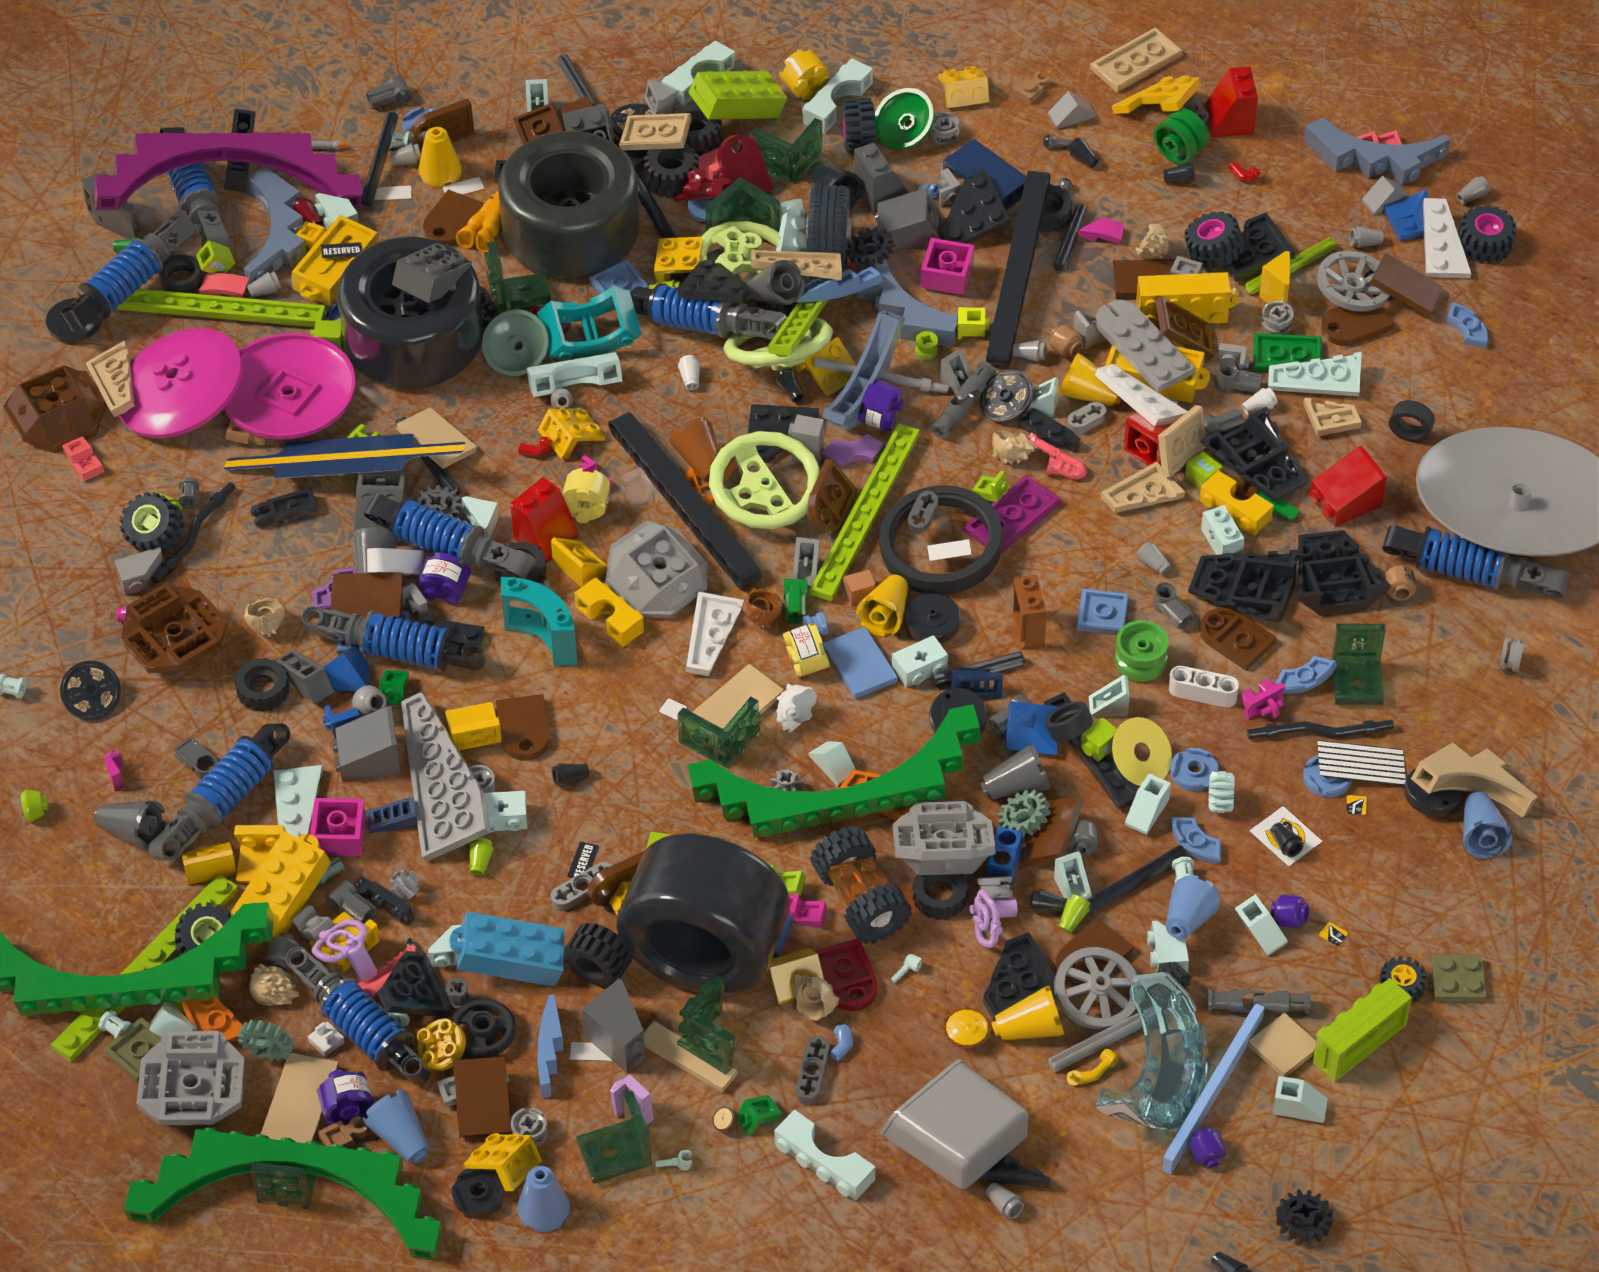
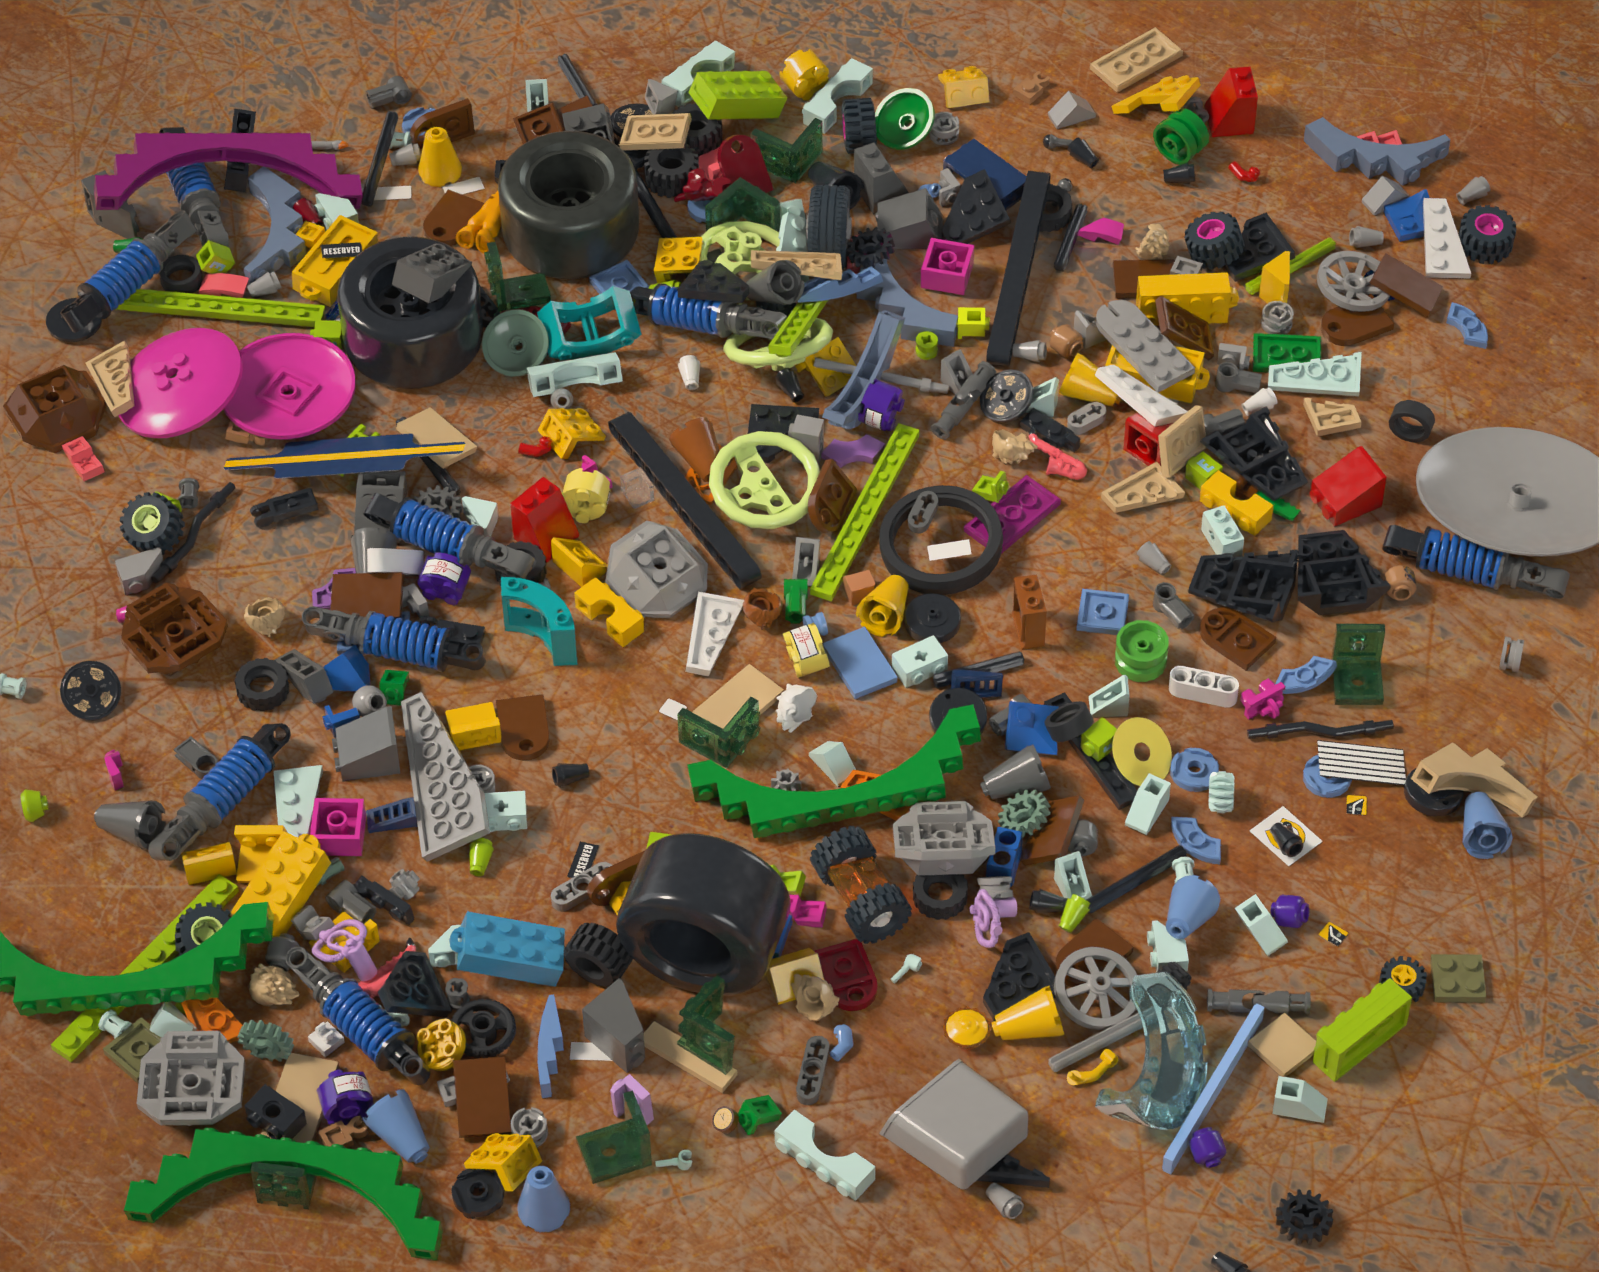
none -> black brick [244,1084,307,1140]

